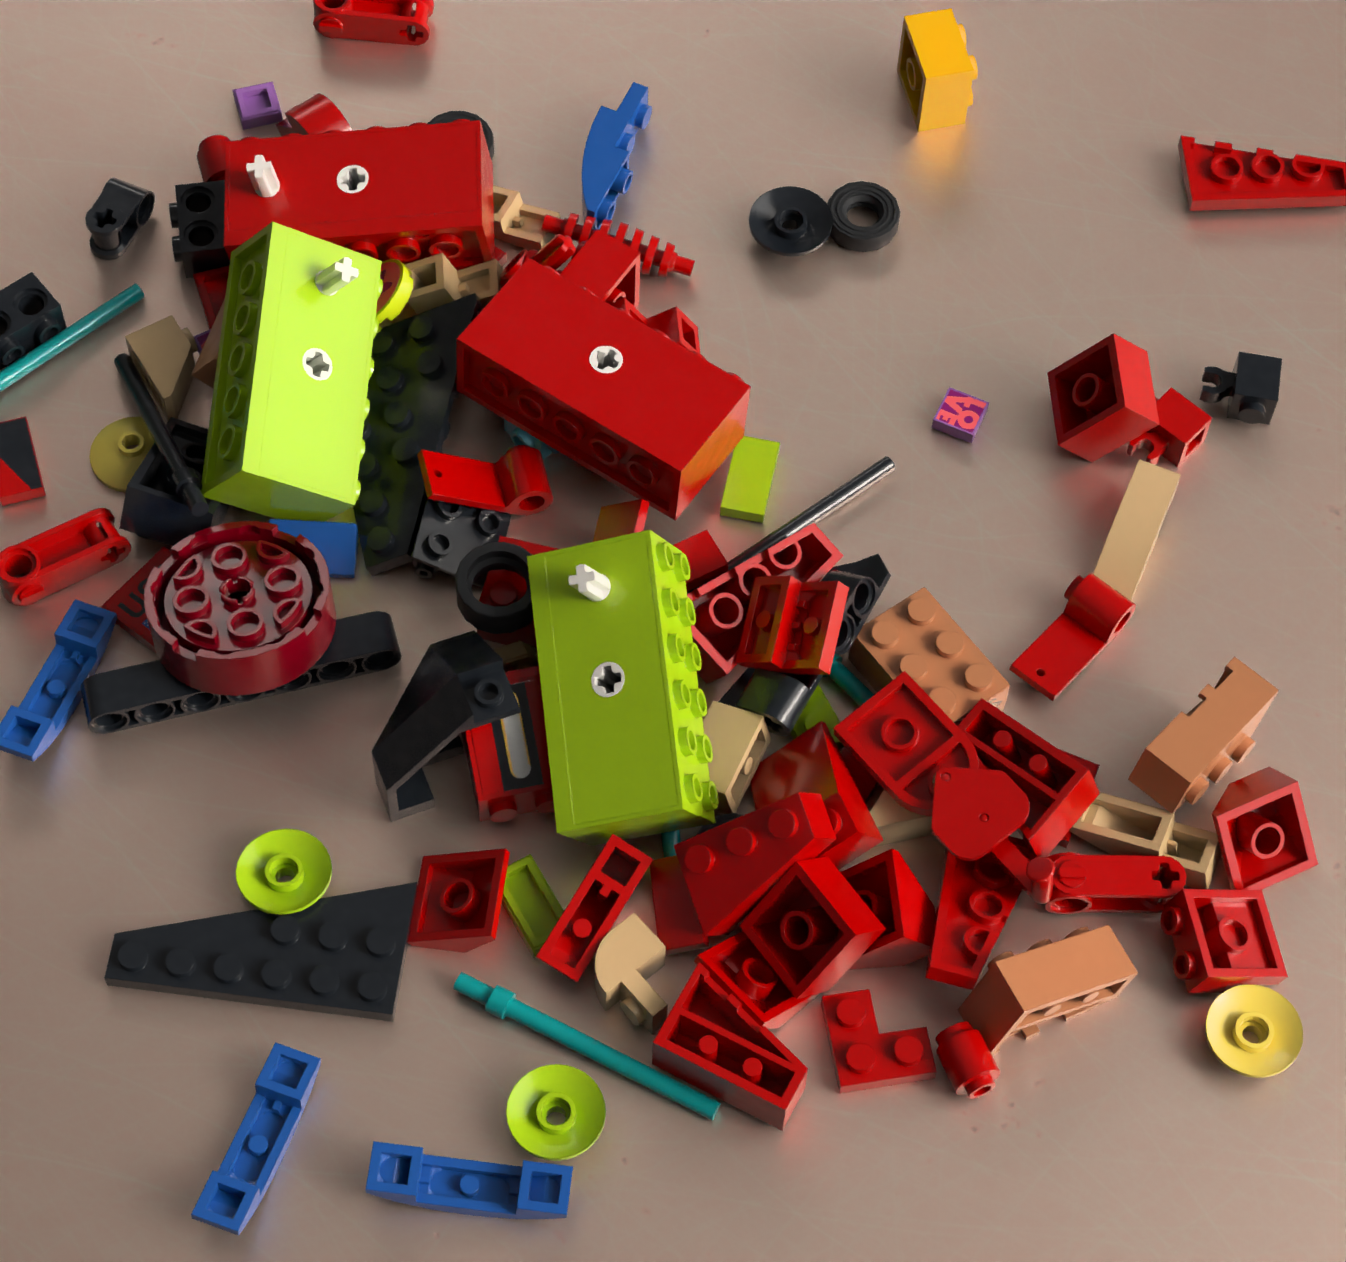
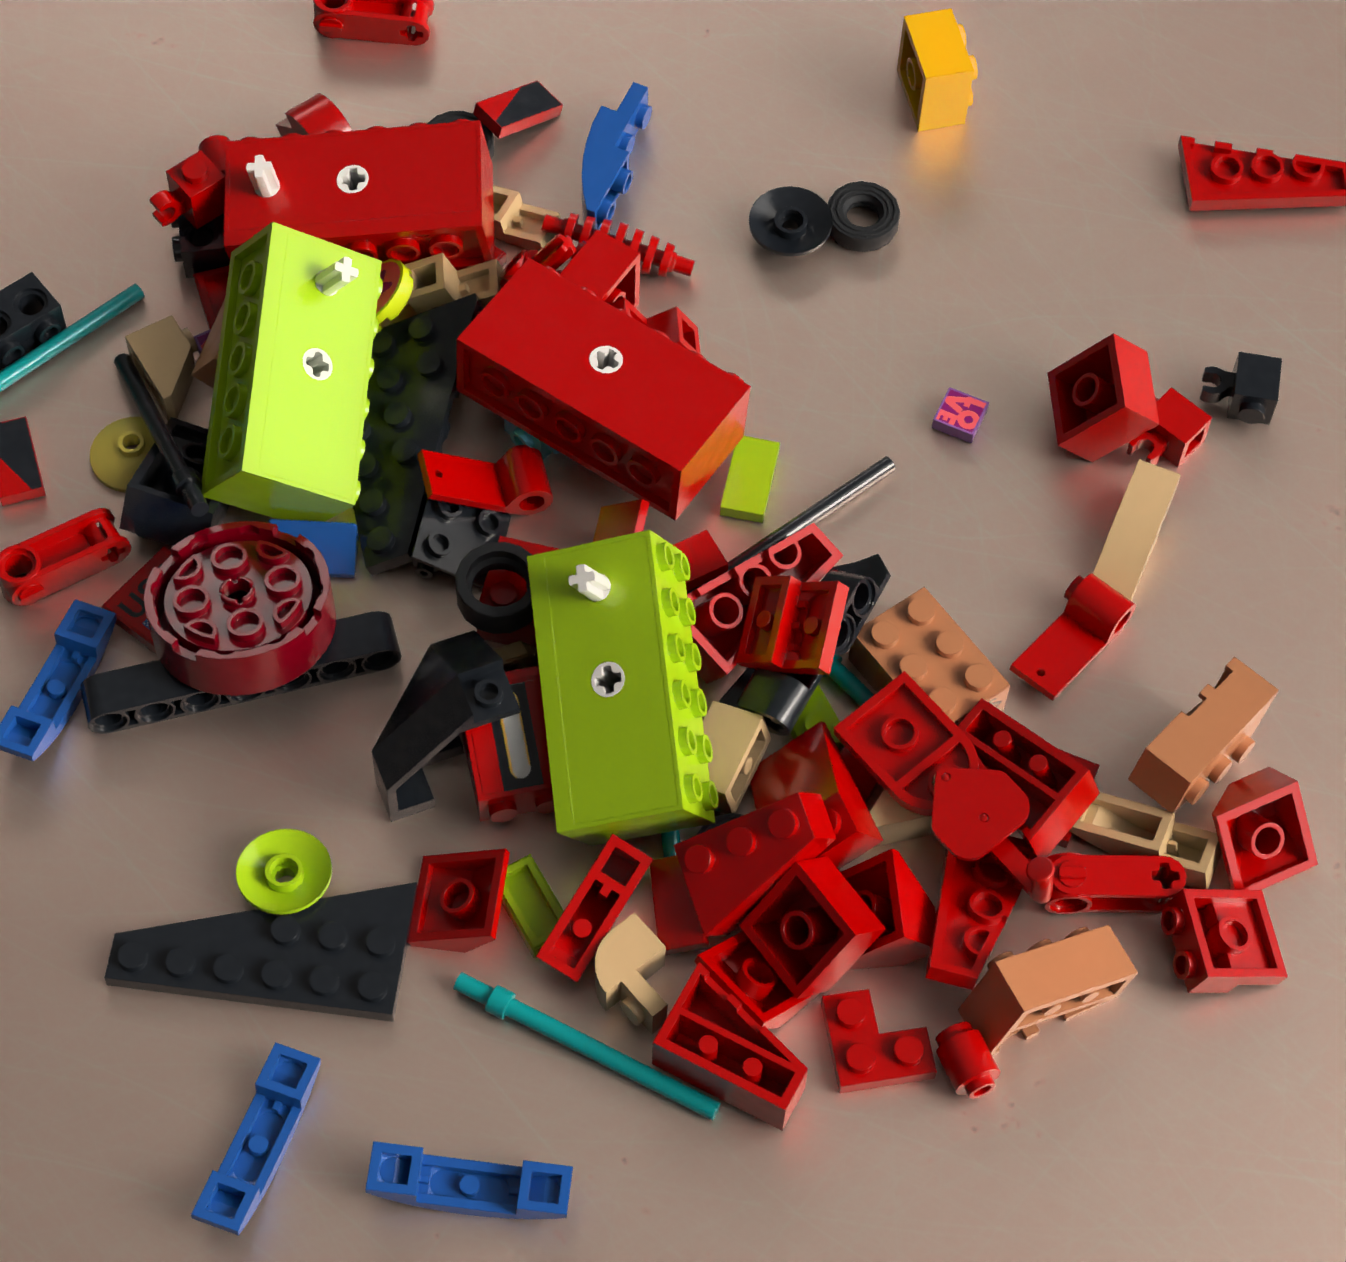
black piece [85,177,155,260] -> none
medium lavender tile [233,81,283,130] -> none
lime dish [506,1064,606,1161] -> none
light yellow dish [1205,984,1303,1078] -> none
none -> red brick [149,150,225,229]
none -> tile [473,80,563,139]

